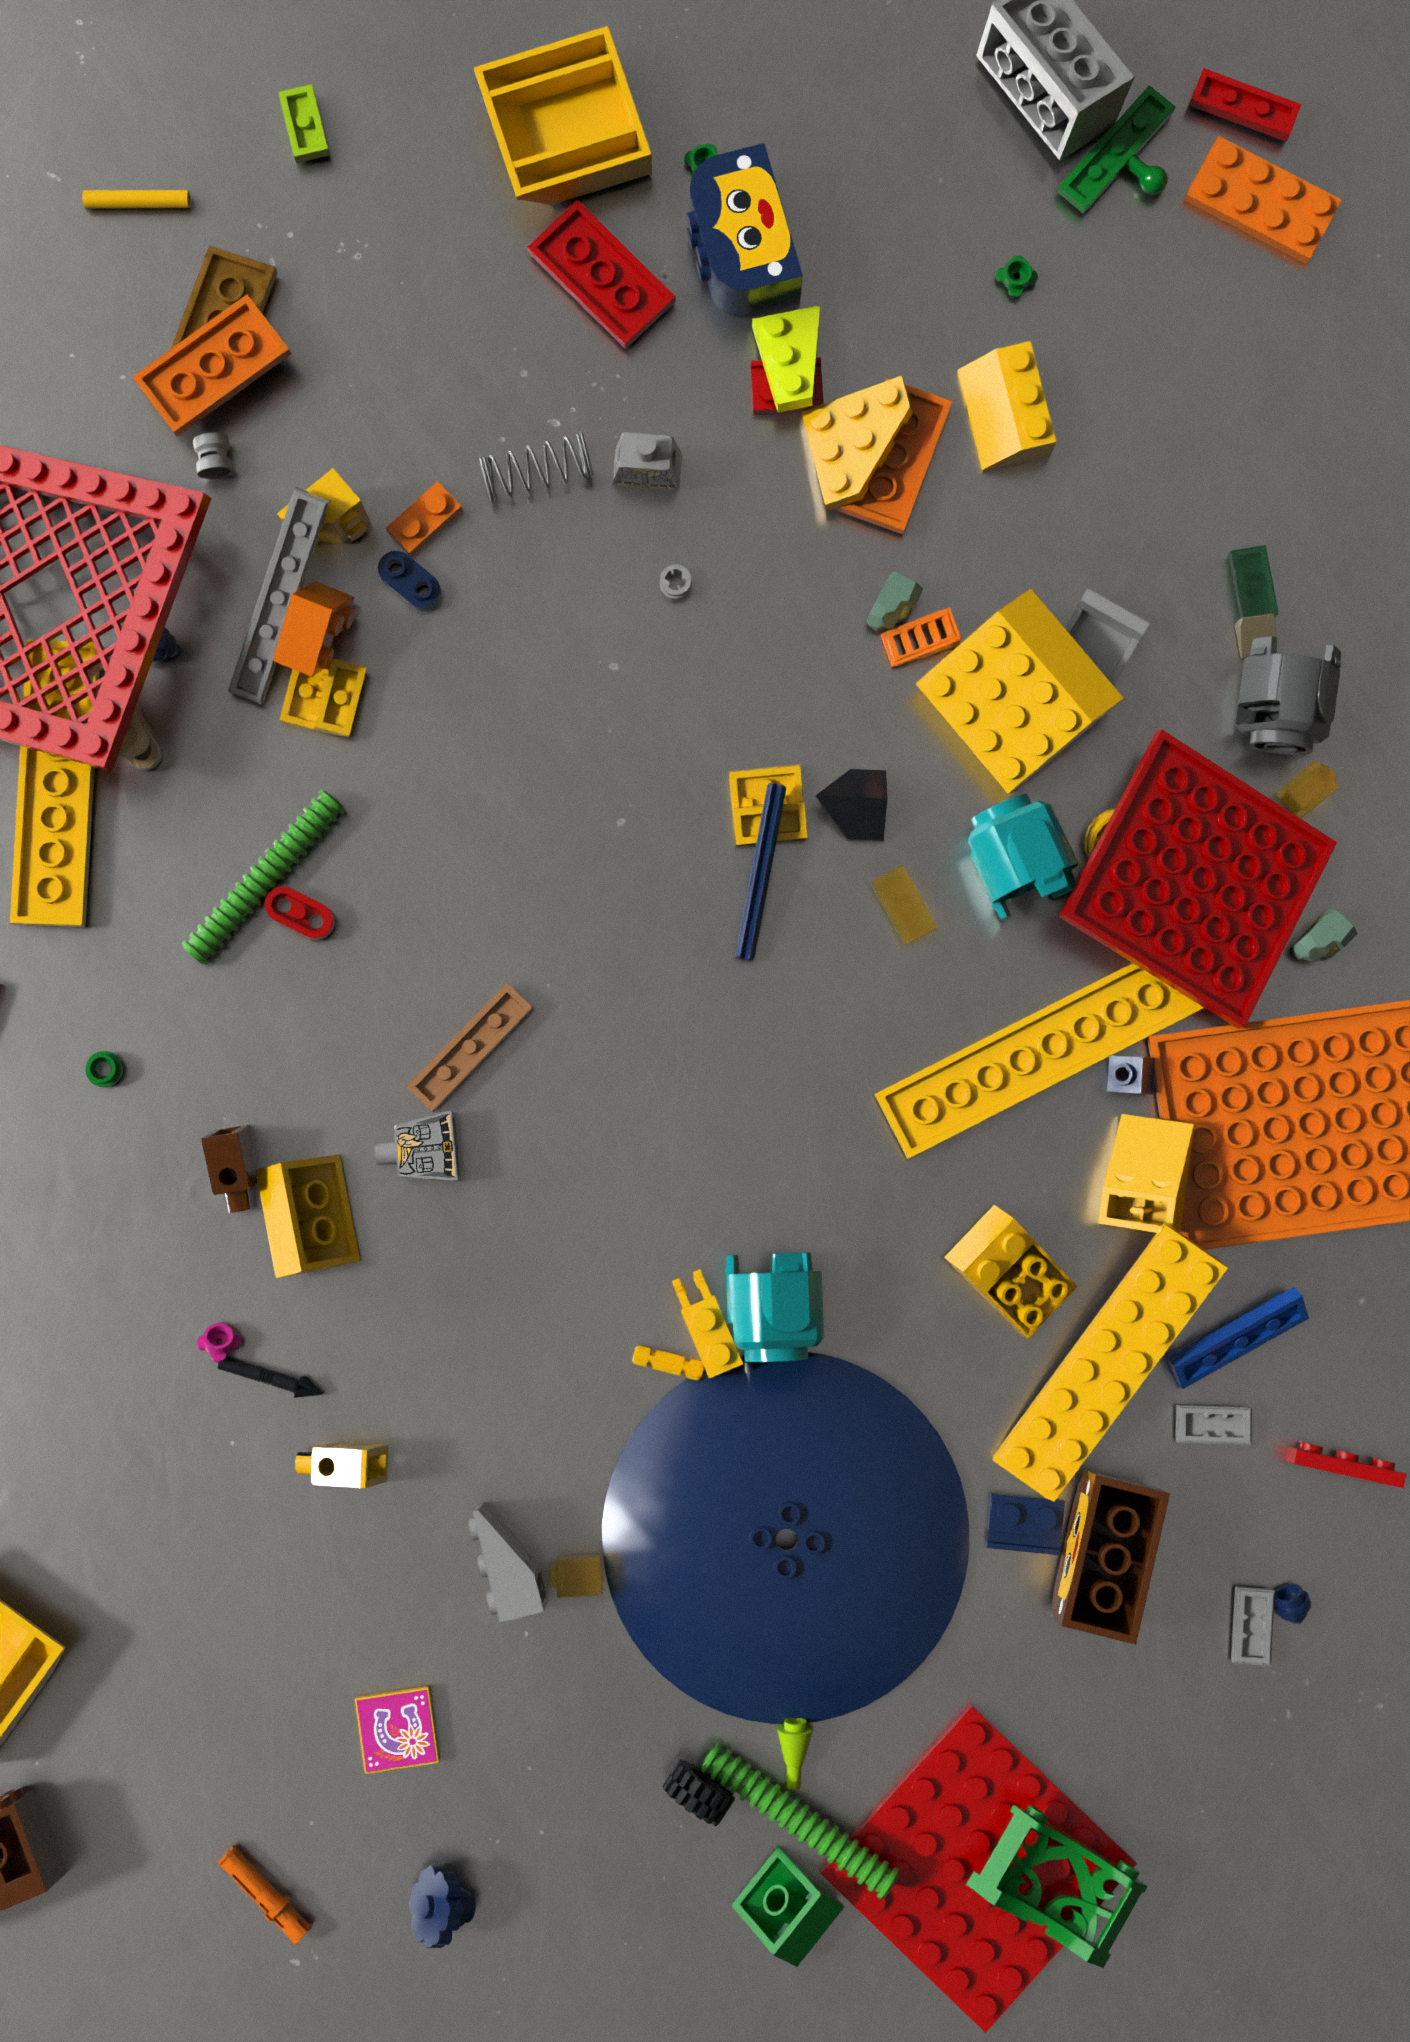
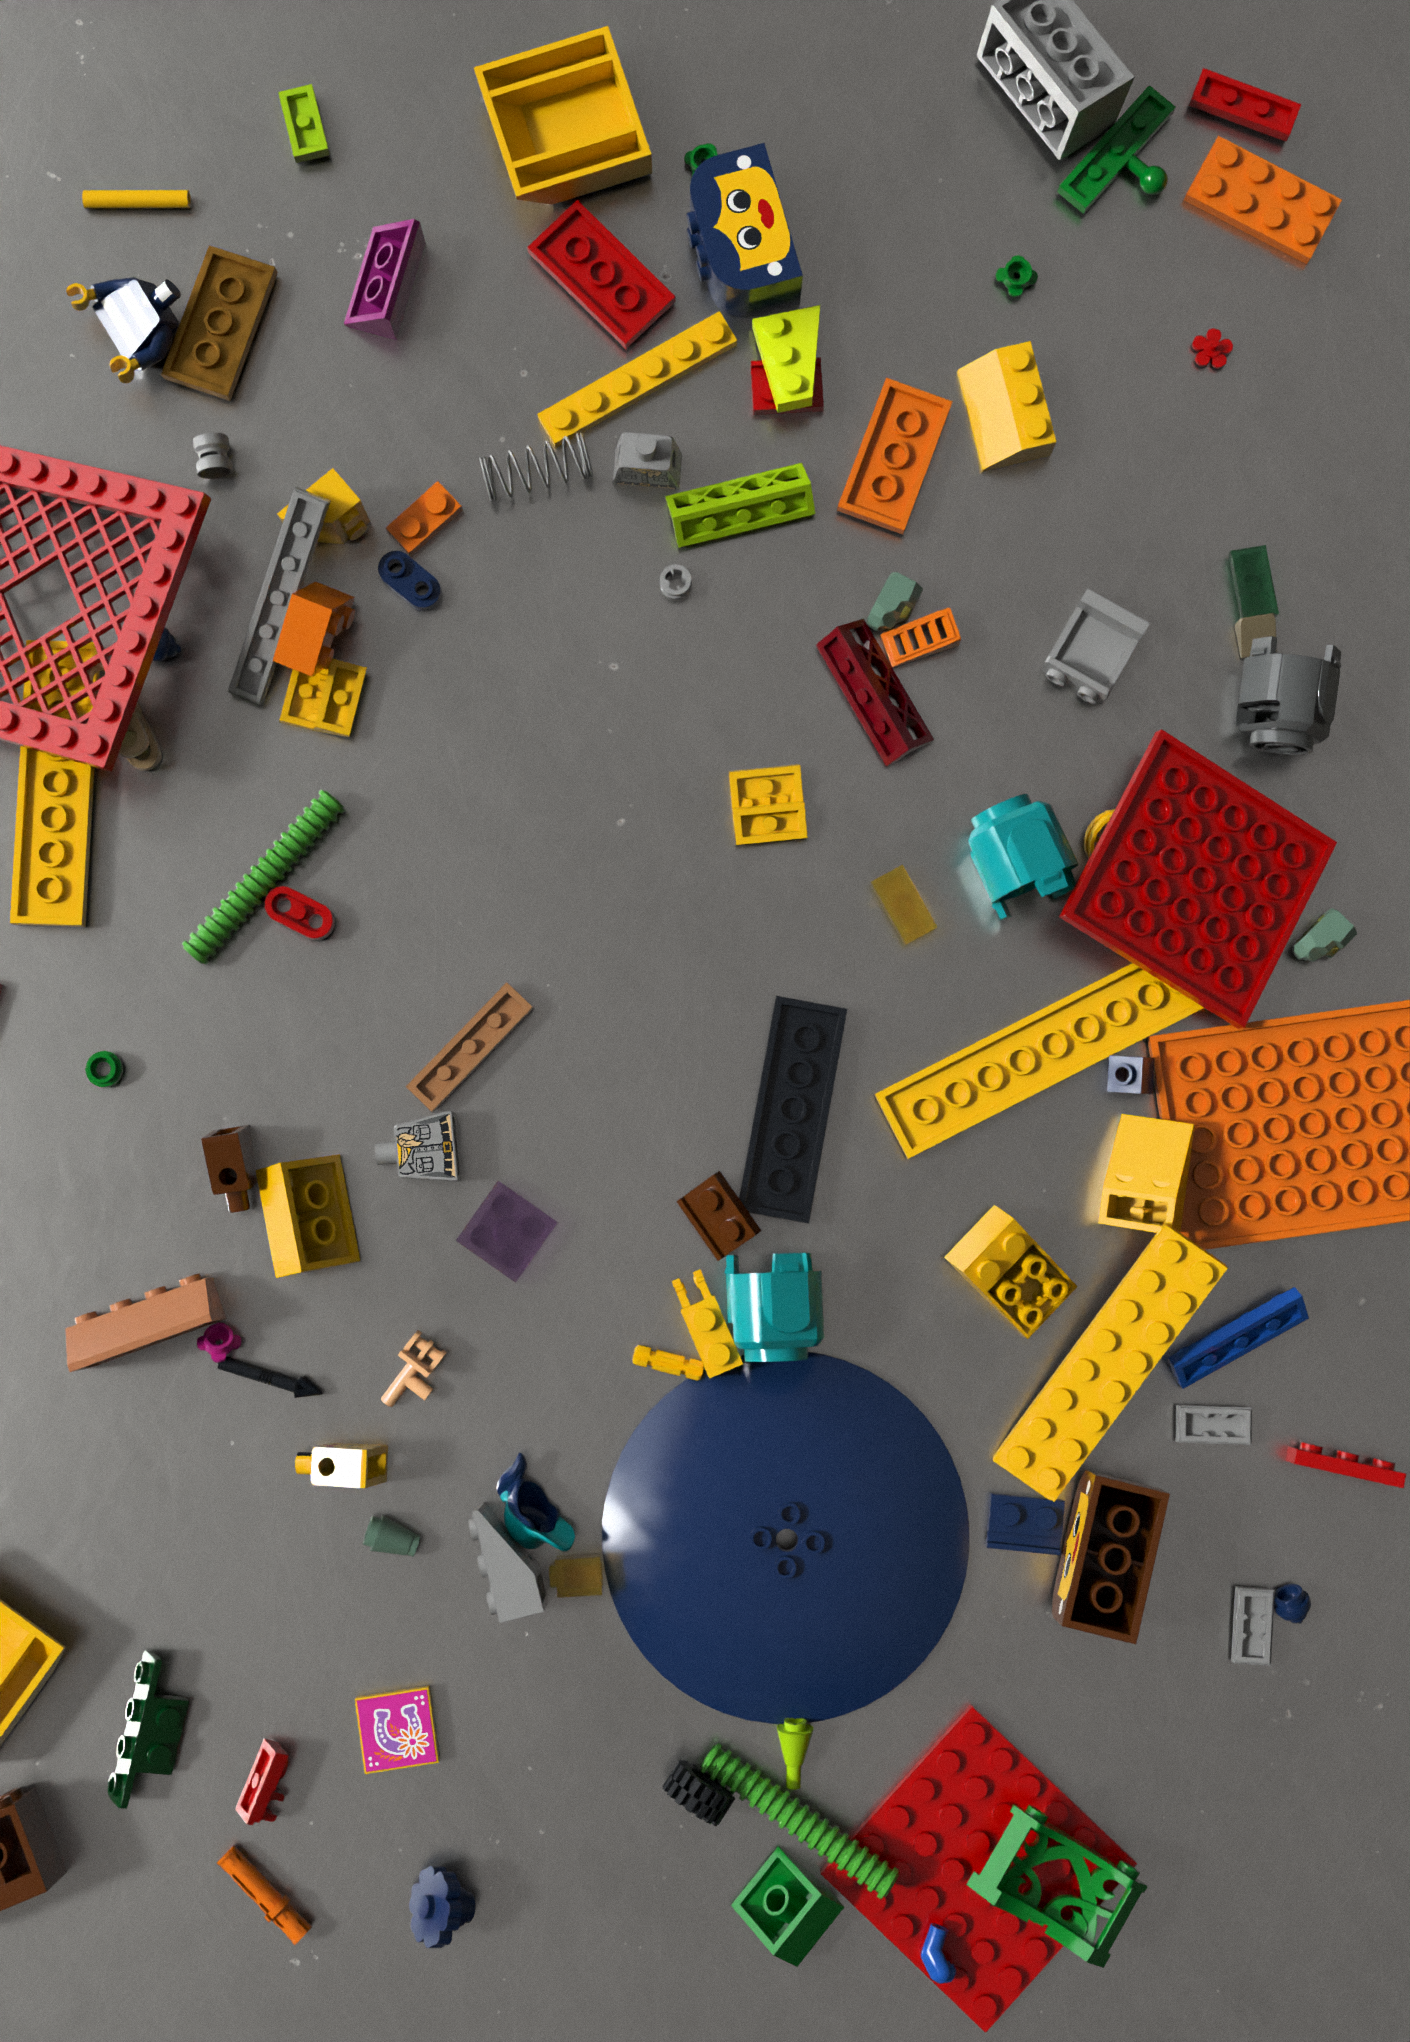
orange plate [132,294,291,437] -> none
dark blue axle [735,783,786,961] -> none
yellow plate [801,376,913,510] -> none
black slope [816,769,888,842] -> none
yellow slope [915,588,1124,794] -> none
clear yellow brick [1275,760,1340,819] -> none
none -> nougat slope [65,1273,227,1372]
none -> dark blue torso [66,277,181,383]
none -> dark green bracket [107,1651,189,1809]
none -> red plate [235,1739,289,1825]
none -> magenta slope [344,219,426,340]
none -> sand green cone [363,1515,420,1557]
none -> light nougat arm [381,1330,447,1407]
none -> clear purple plate [456,1181,558,1283]
none -> dark blue hair [497,1453,575,1552]
none -> yellow plate [537,311,737,448]
none -> lime fence [665,463,816,548]
none -> reddish brown plate [676,1171,761,1261]
none -> black plate [739,996,847,1224]
none -> dark red fence [816,618,934,767]
none -> blue arm [921,1923,956,1984]
none -> red plant [1192,328,1233,369]

